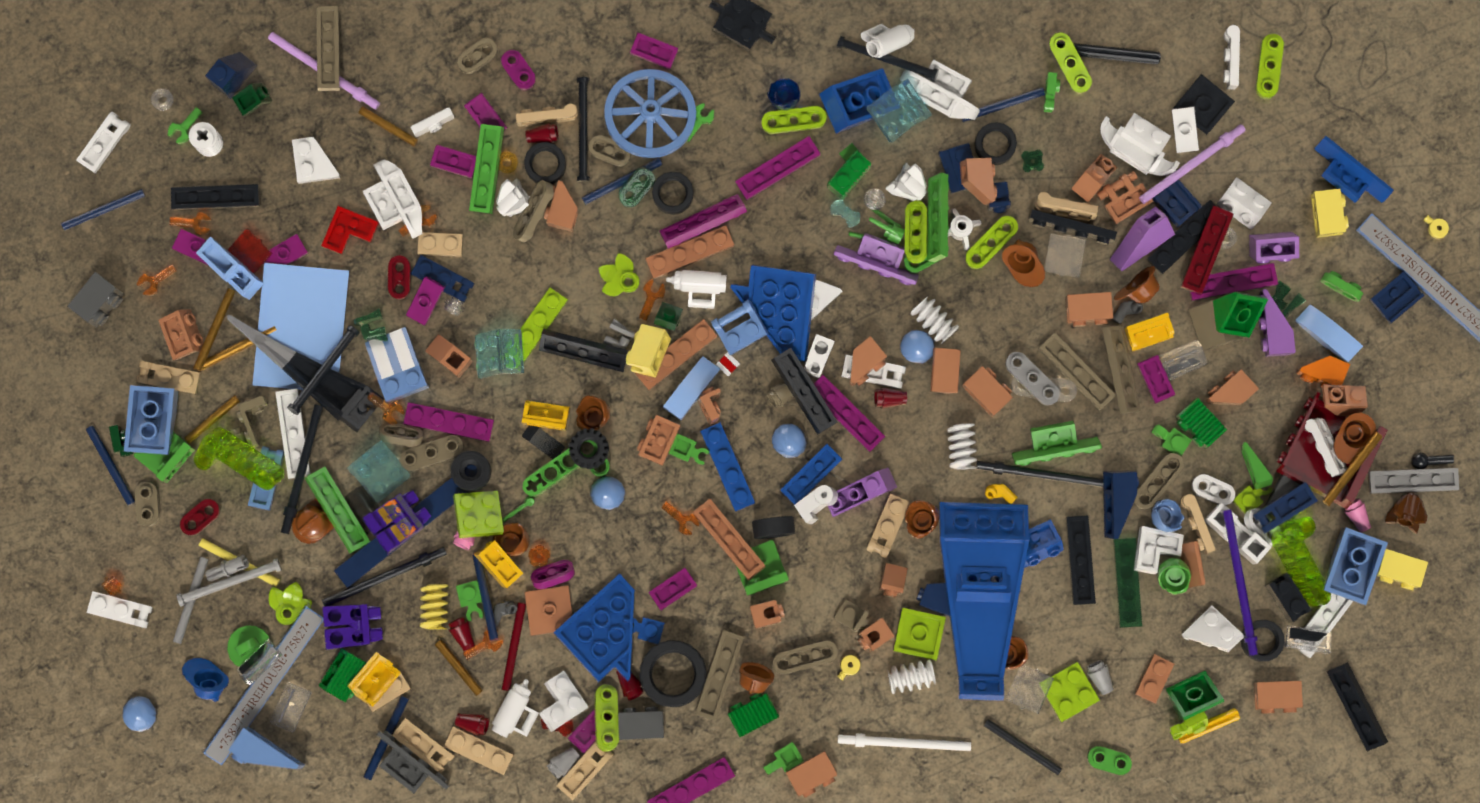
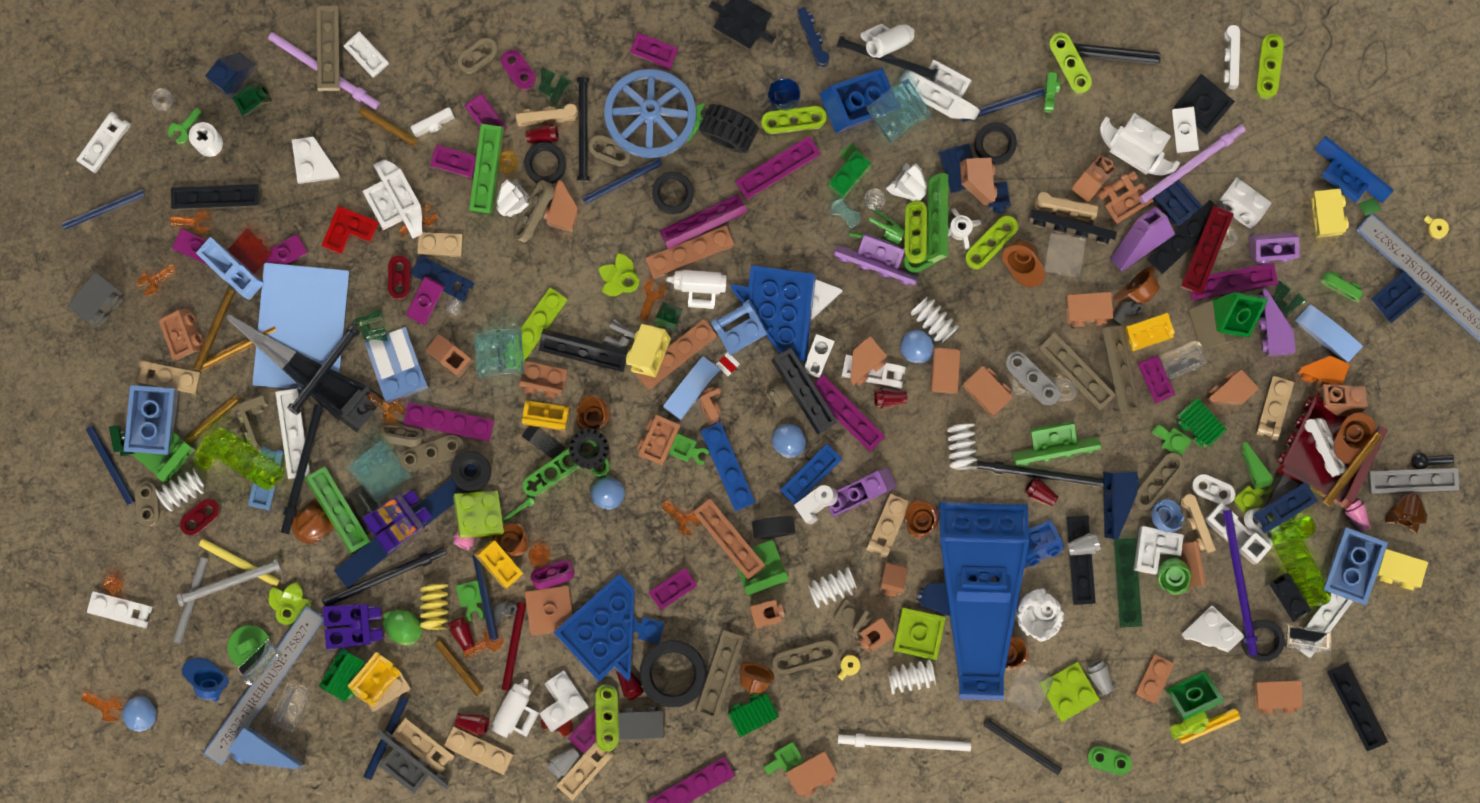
light grey axle [205,555,249,582] -> none
clear green plate [618,167,655,207] -> none
yellow arm [985,483,1018,504] -> none
clear green plate [1021,150,1044,173] -> none
none -> clear orange bar [81,693,123,722]
none -> white piece [155,467,205,511]
none -> white plate [343,31,389,79]
none -> bright green hair [382,610,423,646]
none -> nougat bracket [518,361,568,399]
none -> clear green piece [538,68,572,104]
none -> black tyre [698,104,759,153]
none -> dark blue plate [797,7,829,68]
none -> white piece [807,567,857,608]
none -> white hair [1016,588,1064,642]
none -> dark red cone [1024,478,1059,507]
none -> light grey cone [1067,532,1101,556]
none -> tan plate [1256,376,1294,441]
none -> bright green sticker [1358,198,1382,216]

